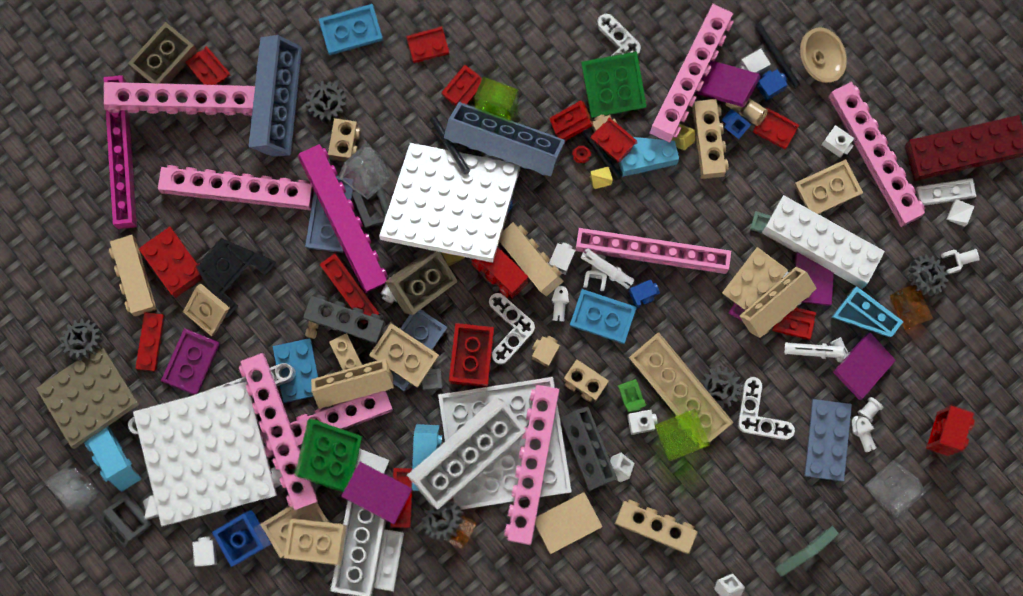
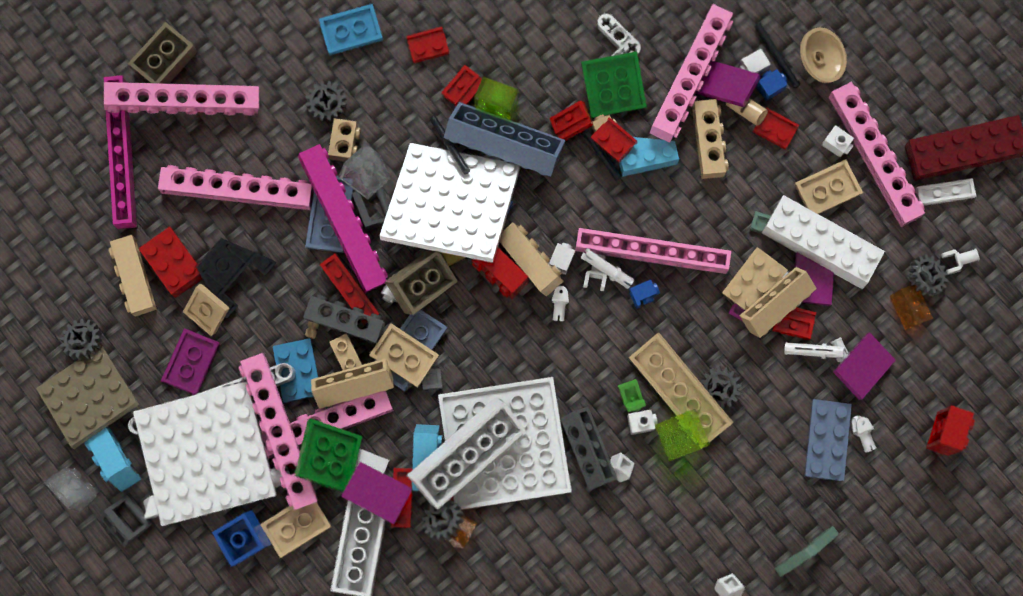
red plate [135,312,165,372] -> none
red plate [185,46,231,85] -> none
white brick [193,537,218,567] -> none
sand blue brick [249,35,302,157] -> none
tan plate [284,519,347,565] -> none
white tile [374,529,404,591] -> none
red brick [449,323,494,387] -> none
white beam [489,293,535,365] -> none
bright pink brick [504,385,559,545] -> none
tan brick [532,336,560,368] -> none
tan tile [535,492,602,554] -> none
tan brick [563,360,609,402] -> none
dark azure plate [570,289,636,344] -> none
red plate [572,145,591,164] -> none
light yellow slope [590,167,613,189] -> none
tan brick [615,500,698,554] -> none
light yellow slope [671,124,695,150] -> none
blue brick [722,108,751,139] -> none
white beam [738,377,795,440] -> none
medium azure wedge [831,286,904,337] -> none
white bush [858,397,883,423] -> none
clear slope [865,460,926,518] -> none
white slope [947,200,974,226] -> none

